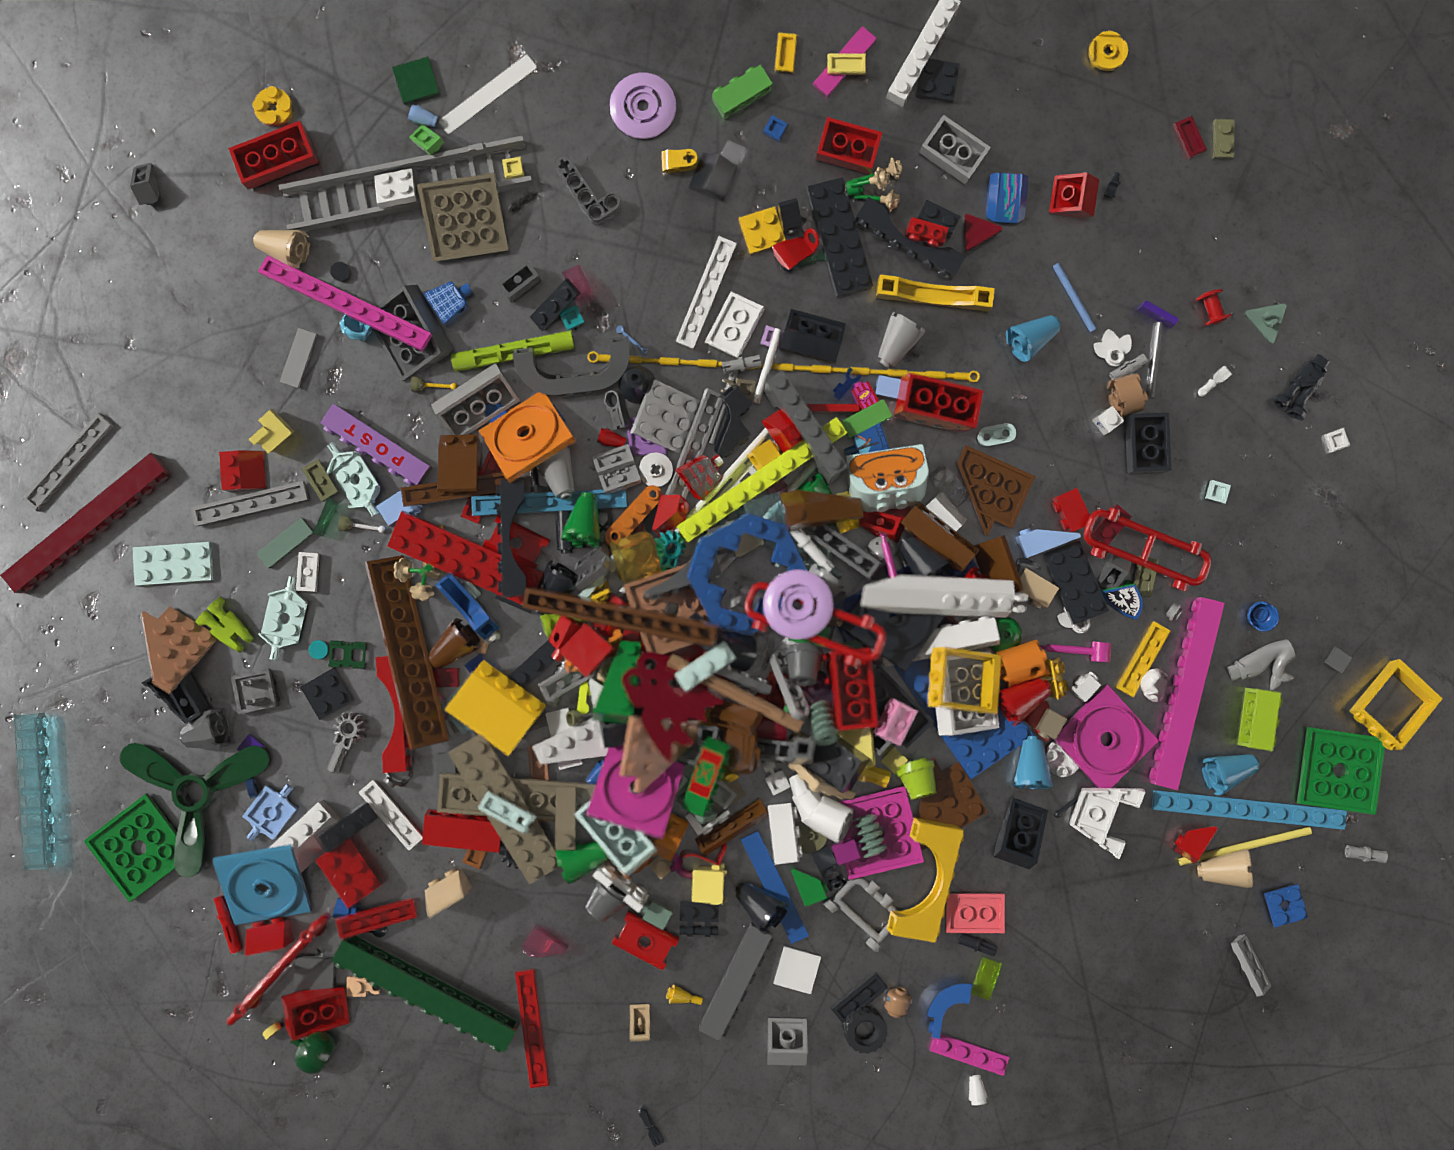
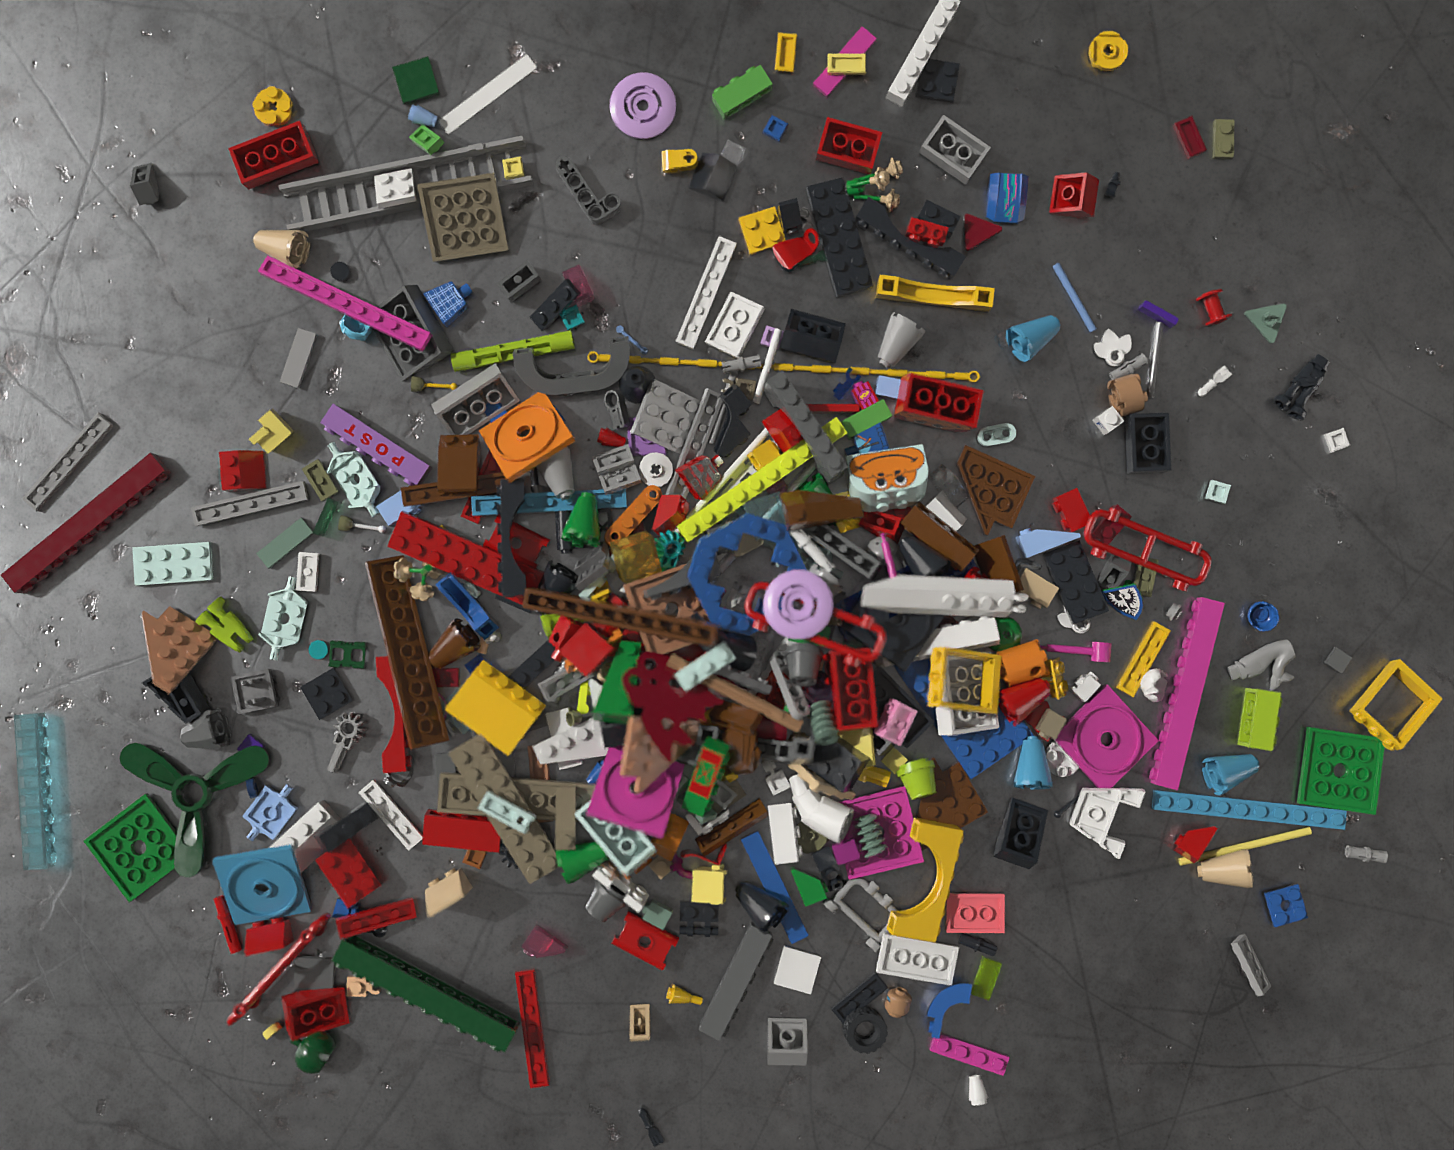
none -> white plate [876,933,959,986]

